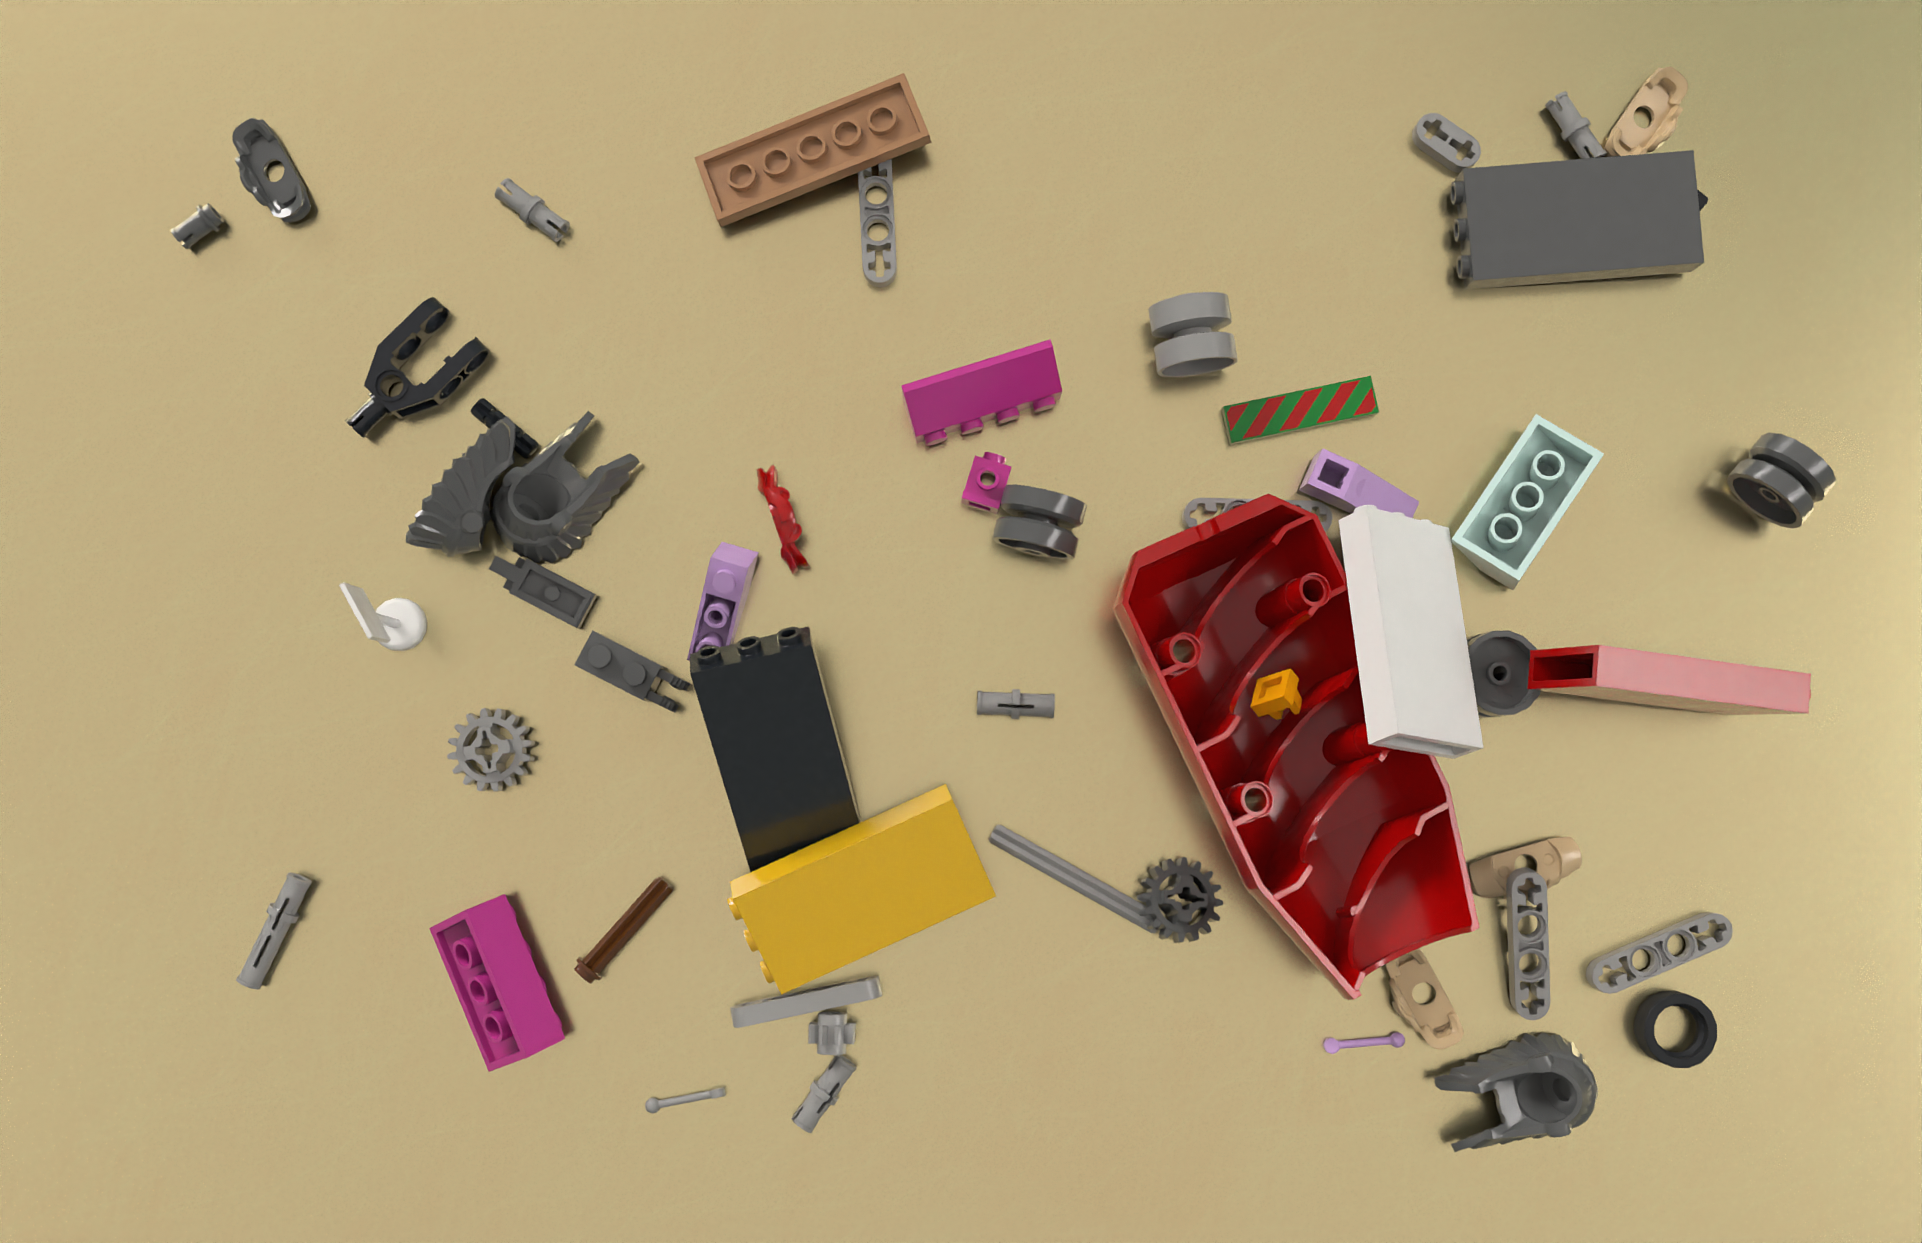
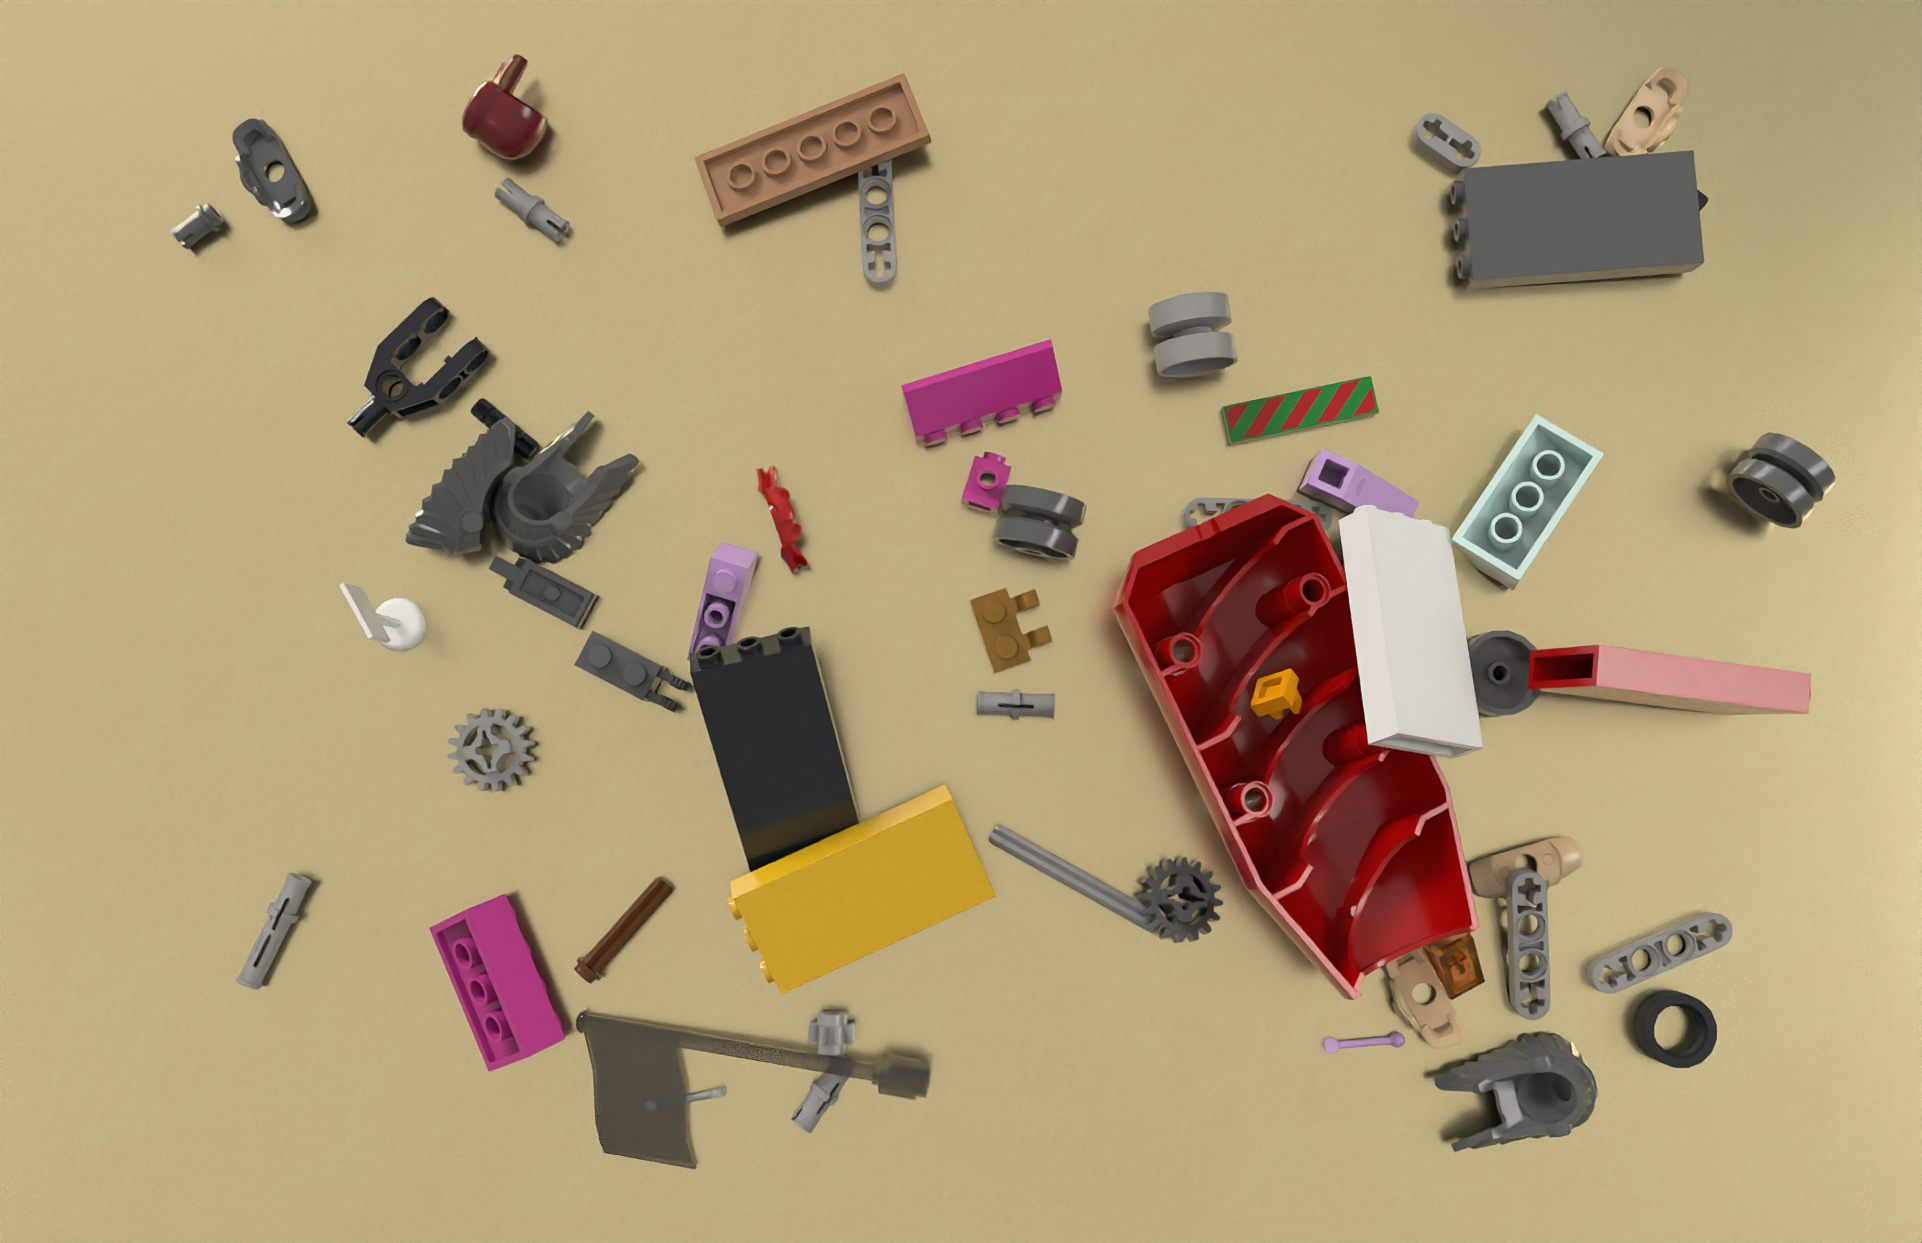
light grey beam [730,976,883,1028] -> none
none -> dark red piece [462,54,548,160]
none -> clear smoke flag [576,1010,931,1169]
none -> pearl gold plate [970,588,1052,673]
none -> clear orange slope [1421,933,1485,1000]

